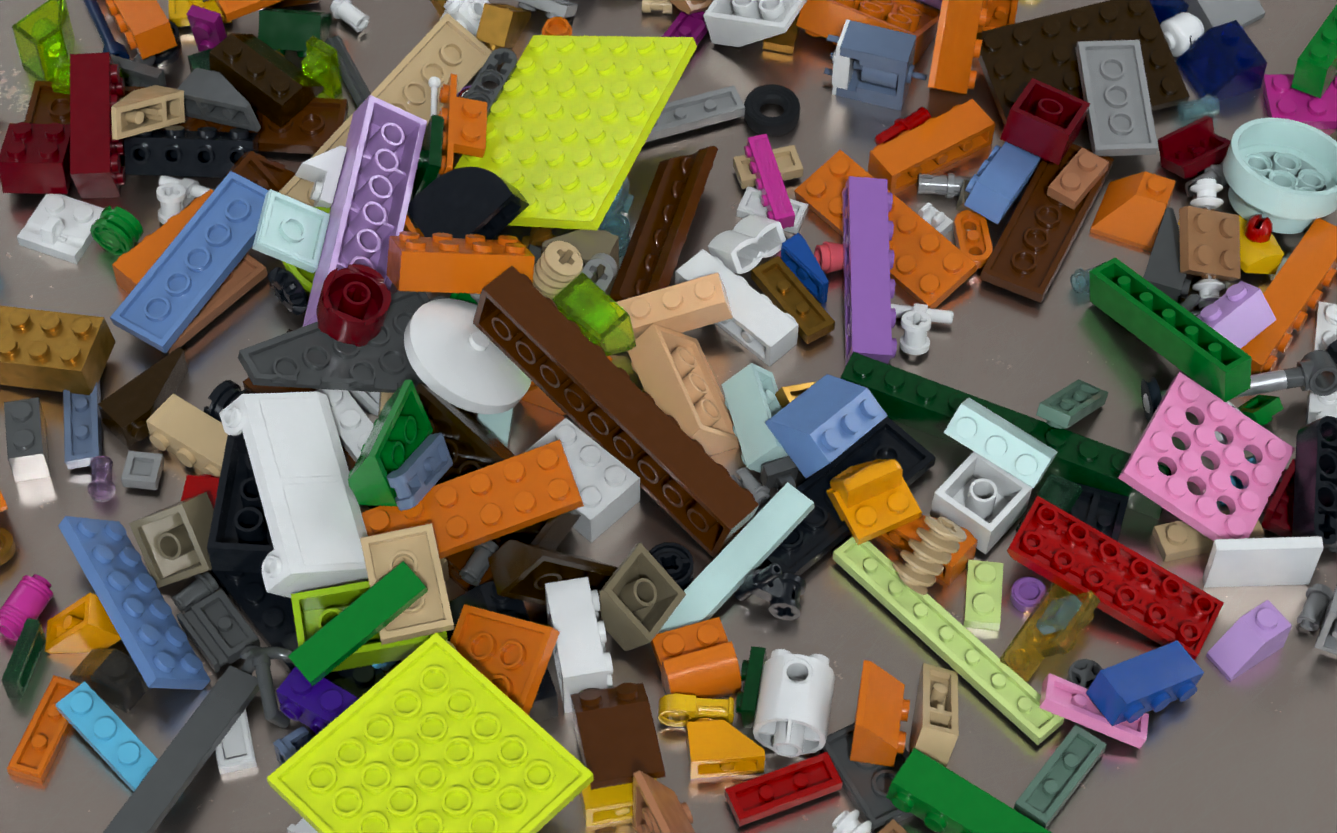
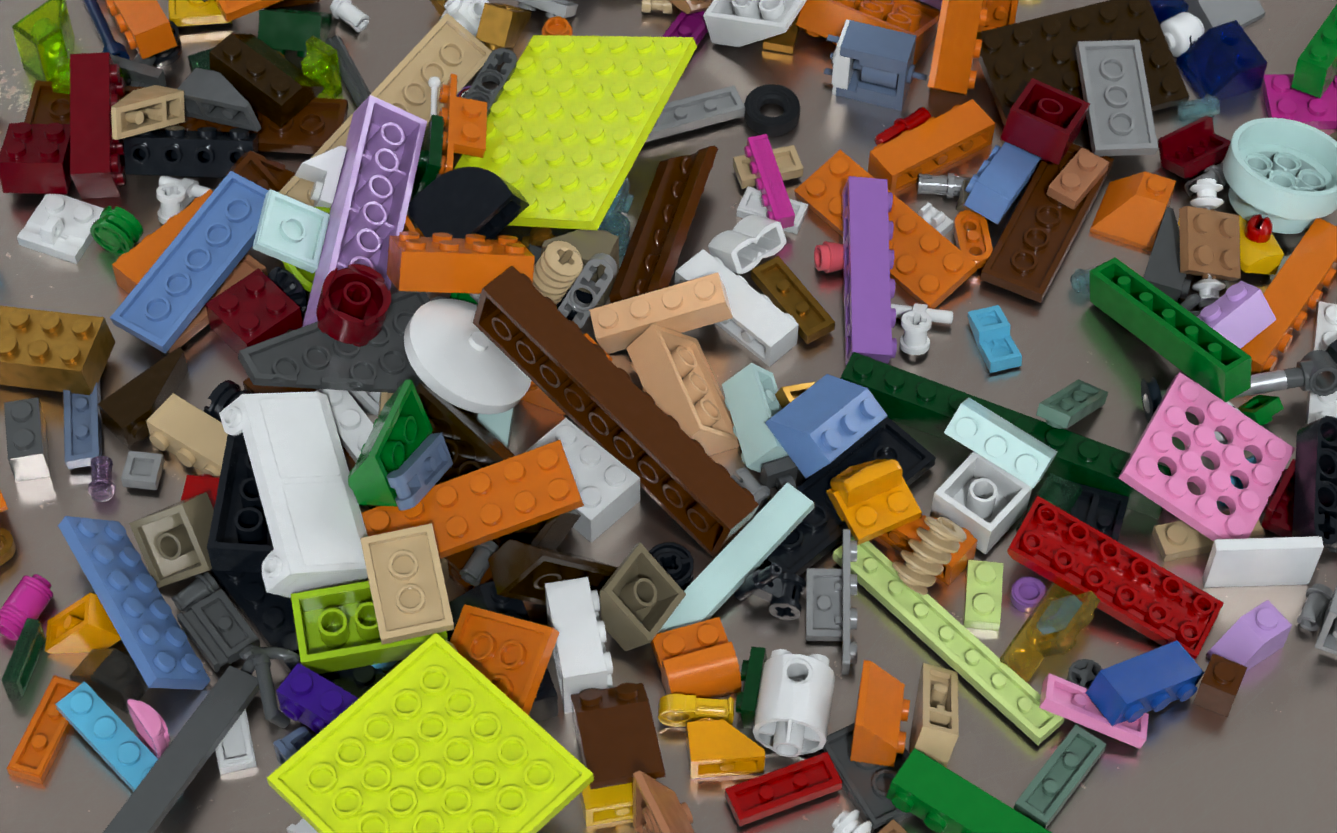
magenta plate [187,5,227,56] -> none
green tile [288,561,428,686] -> none
clear neon green slope [552,272,636,356] -> none
blue slope [780,233,829,304] -> none
none -> bright pink piece [127,699,170,759]
none -> dark red brick [205,268,303,354]
none -> light grey bracket [806,529,857,675]
none -> medium azure slope [967,305,1022,373]
none -> reddish brown brick [1193,654,1247,717]

